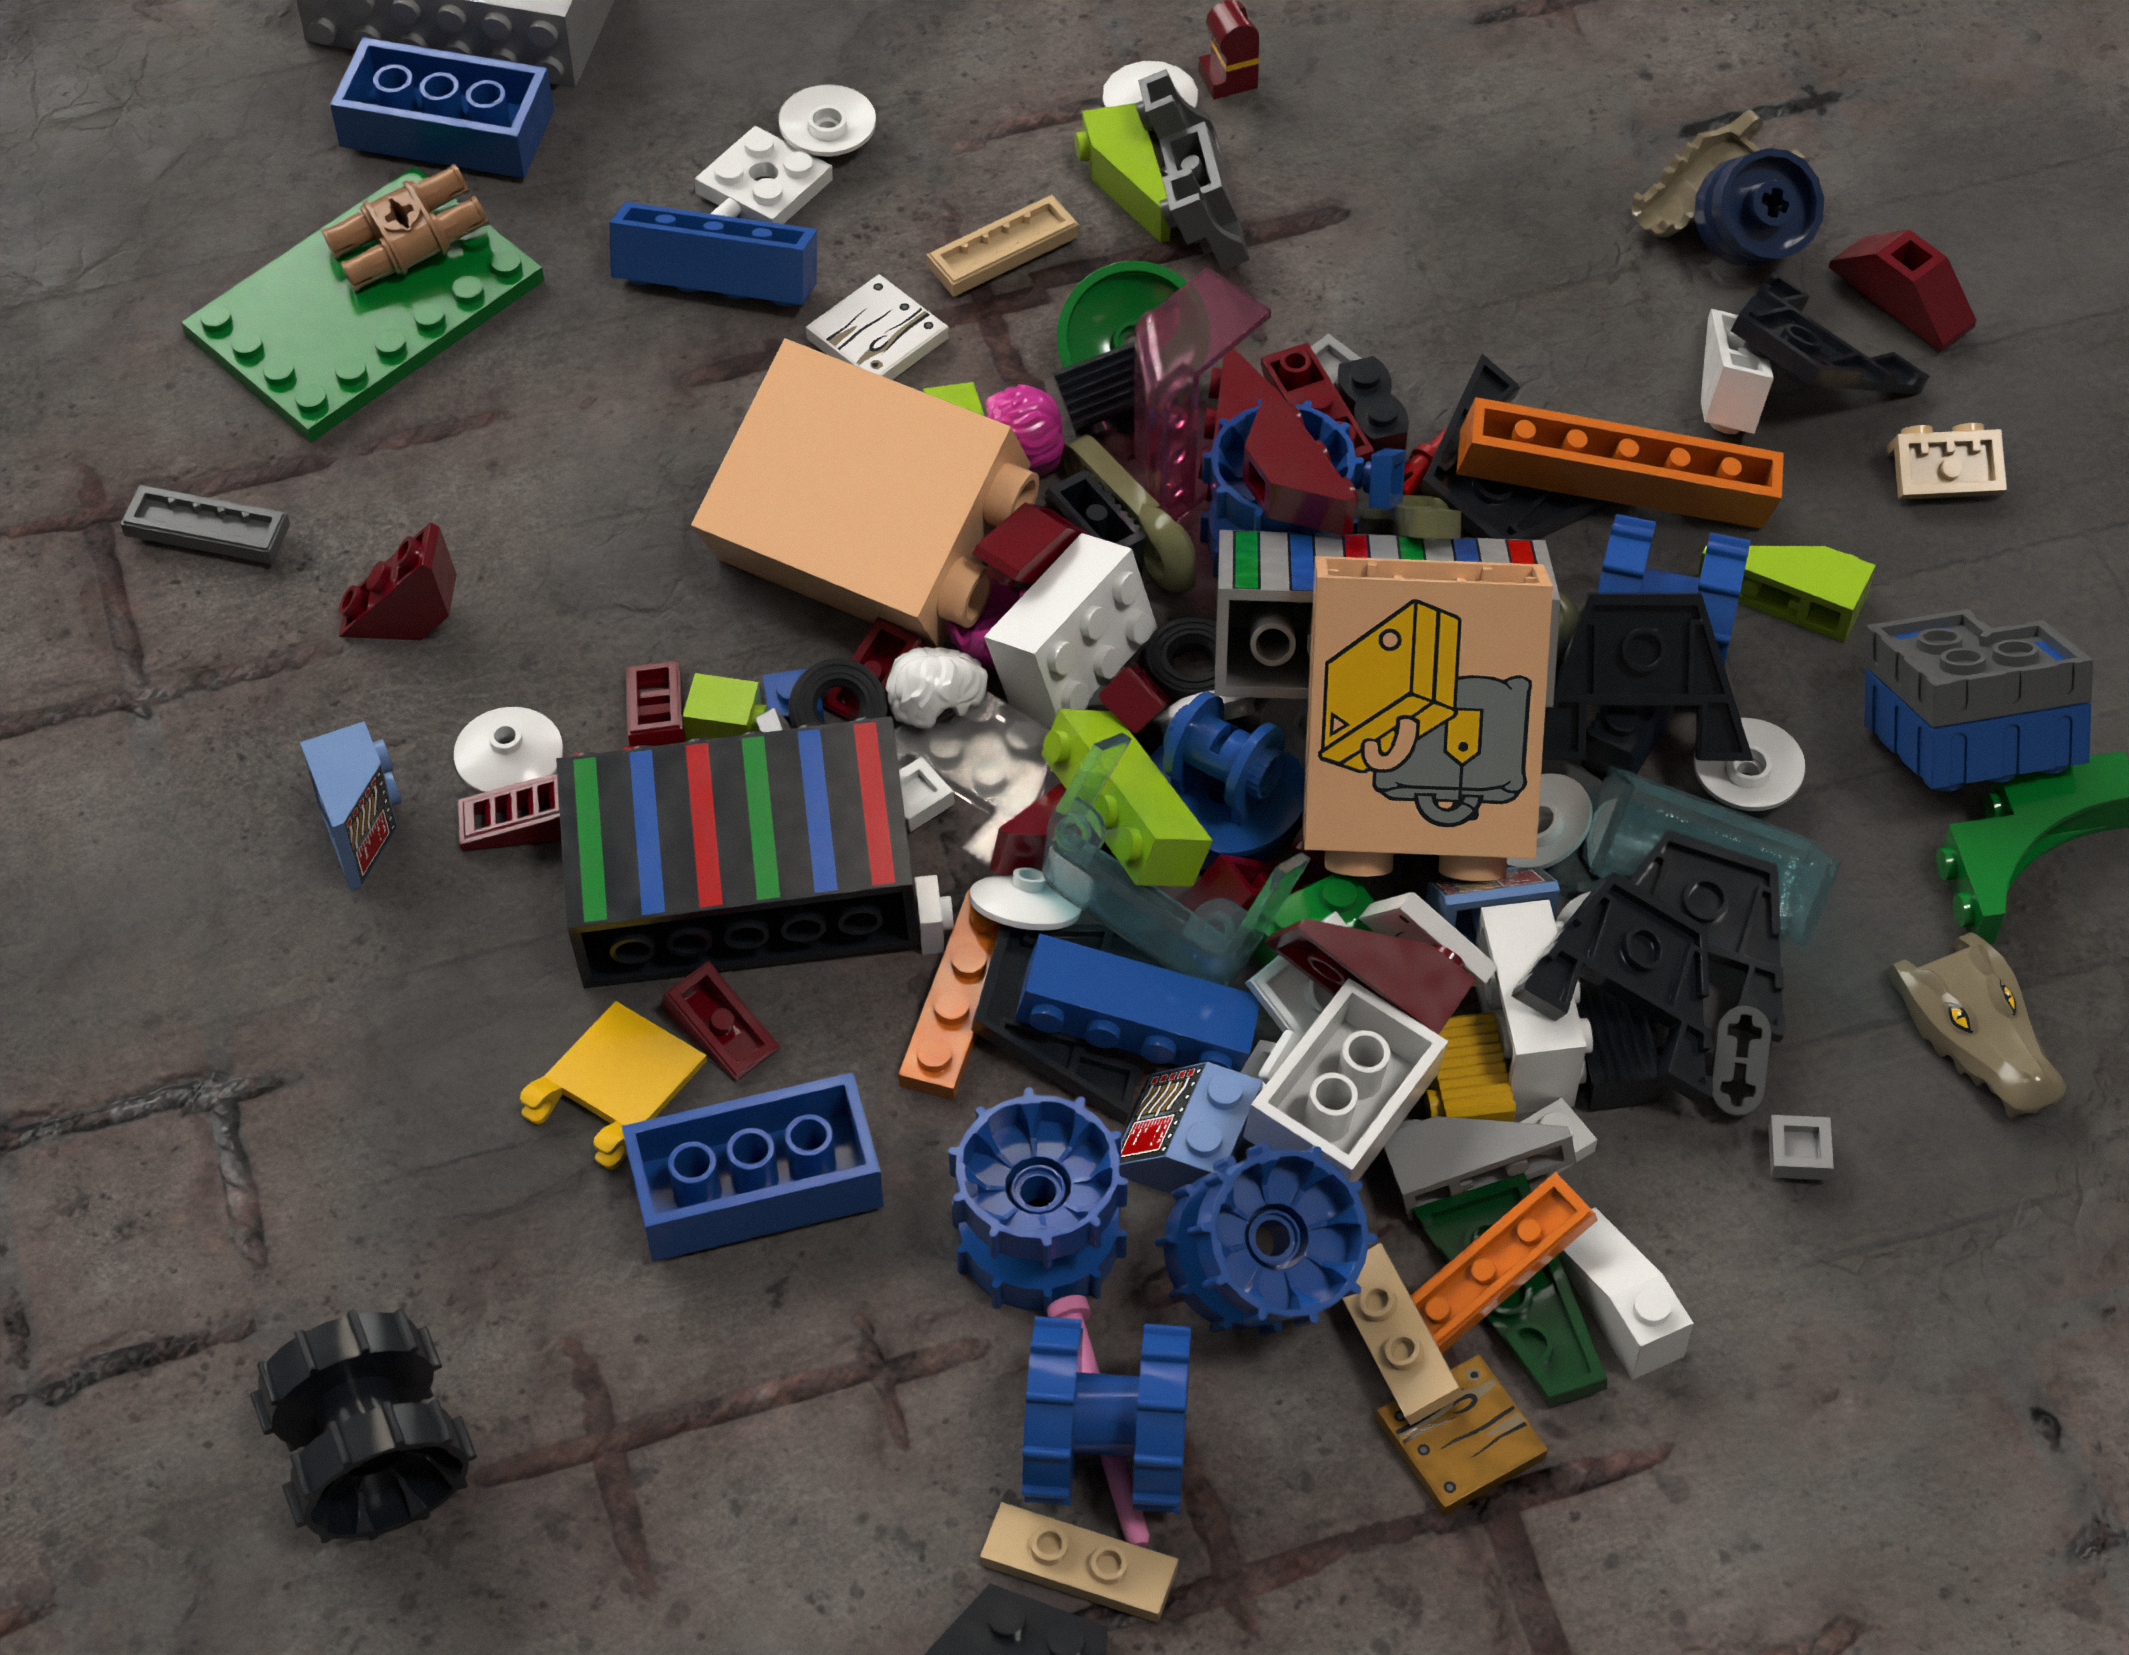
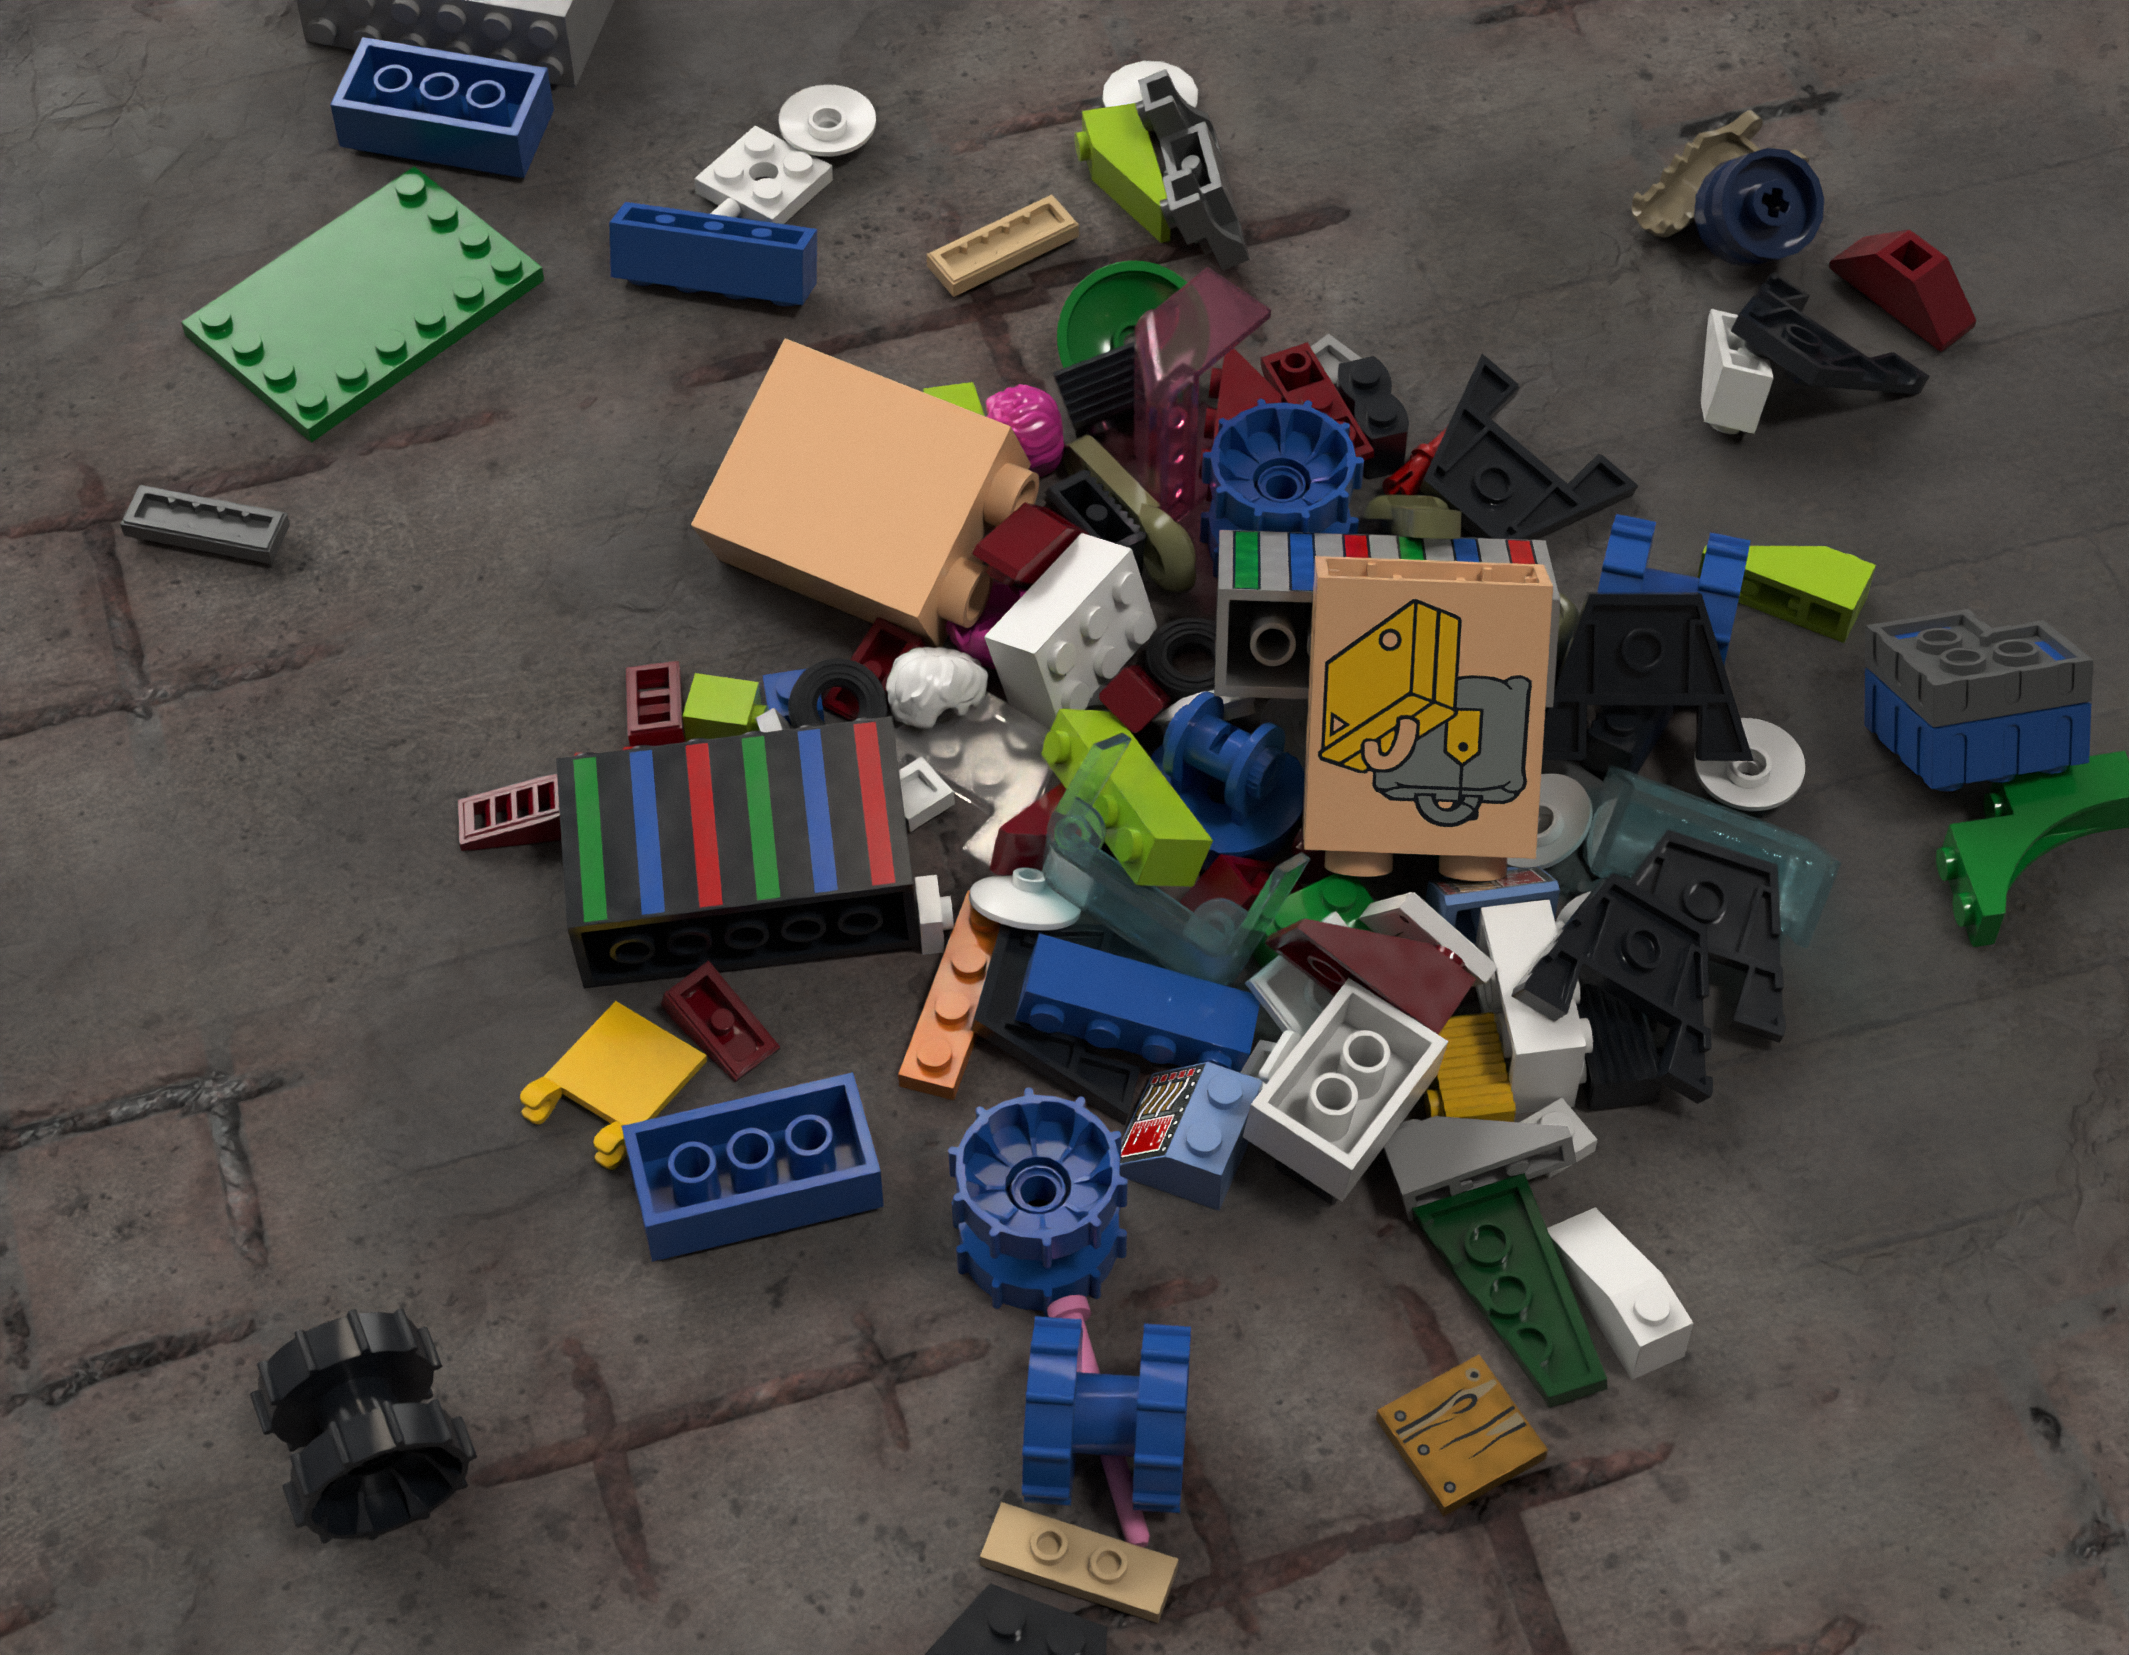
medium blue slope [300,721,402,891] -> none
medium nougat pin [321,164,490,292] -> none
dark red slope [339,522,457,640] -> none
white dish [454,707,563,794] -> none
white tile [806,274,949,380] -> none
blue piece [1154,1142,1378,1336] -> none
dark red leg [1198,0,1260,100] -> none
dark red slope [1243,386,1359,536] -> none
tan plate [1342,1243,1464,1425] -> none
blue plate [1362,448,1406,510] -> none
orange tile [1411,1172,1598,1354] -> none
orange brick [1457,397,1784,529] -> none
dark grey beam [1710,1006,1771,1118] -> none
light grey plate [1768,1115,1834,1180] -> none
dark tan animal [1886,932,2067,1119] -> none
tan bracket [1887,423,2007,500] -> none

